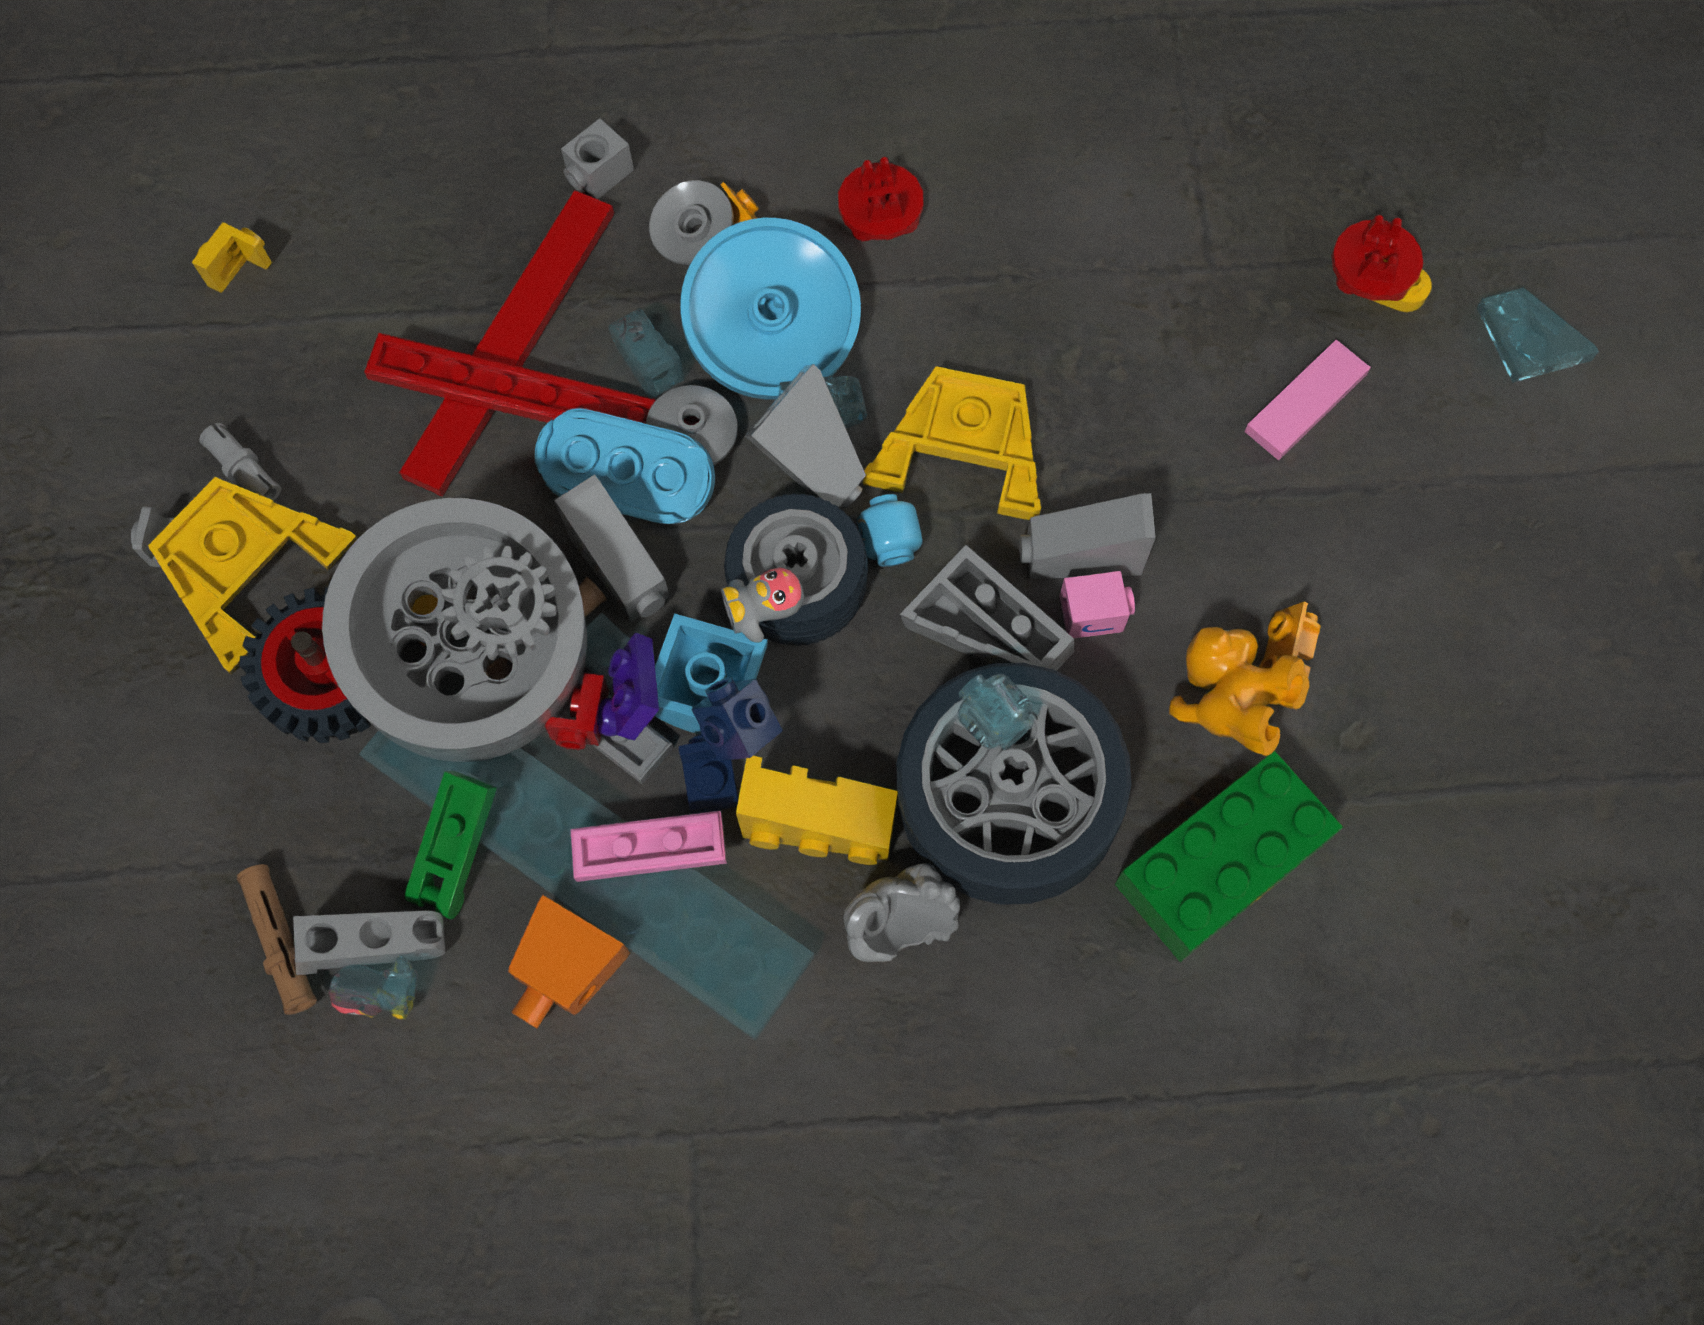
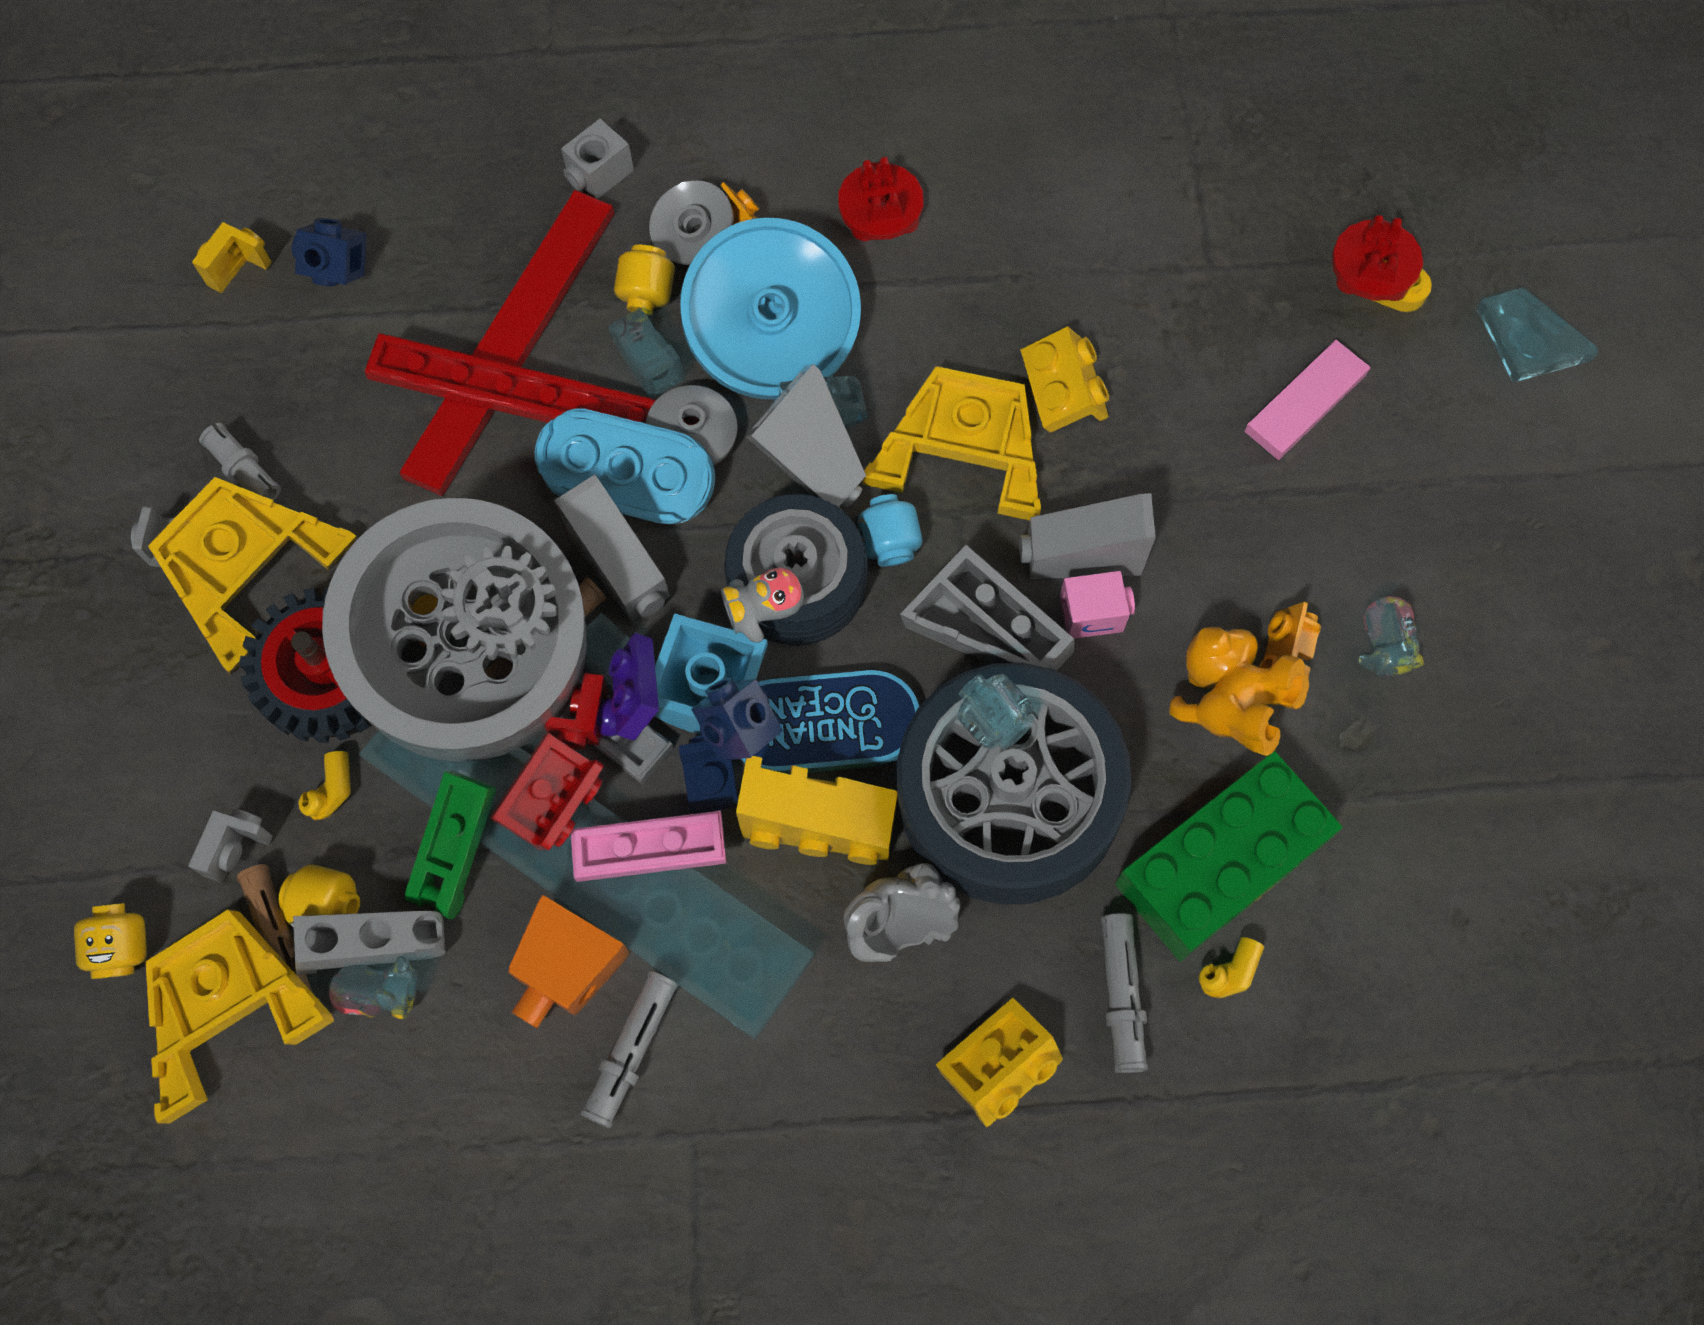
none -> yellow head [74,903,147,979]
none -> yellow wing [146,909,334,1124]
none -> light grey bracket [188,809,273,883]
none -> yellow head [279,864,360,927]
none -> dark blue brick [292,218,367,286]
none -> yellow arm [298,751,351,820]
none -> red bracket [490,733,604,851]
none -> light grey pin [580,971,679,1129]
none -> yellow head [614,244,675,315]
none -> tile [740,670,919,775]
none -> yellow bracket [936,998,1063,1127]
none -> yellow bracket [1020,326,1109,433]
none -> light grey pin [1100,914,1148,1073]
none -> yellow arm [1198,937,1264,998]
none -> clear light blue animal [1358,596,1424,676]

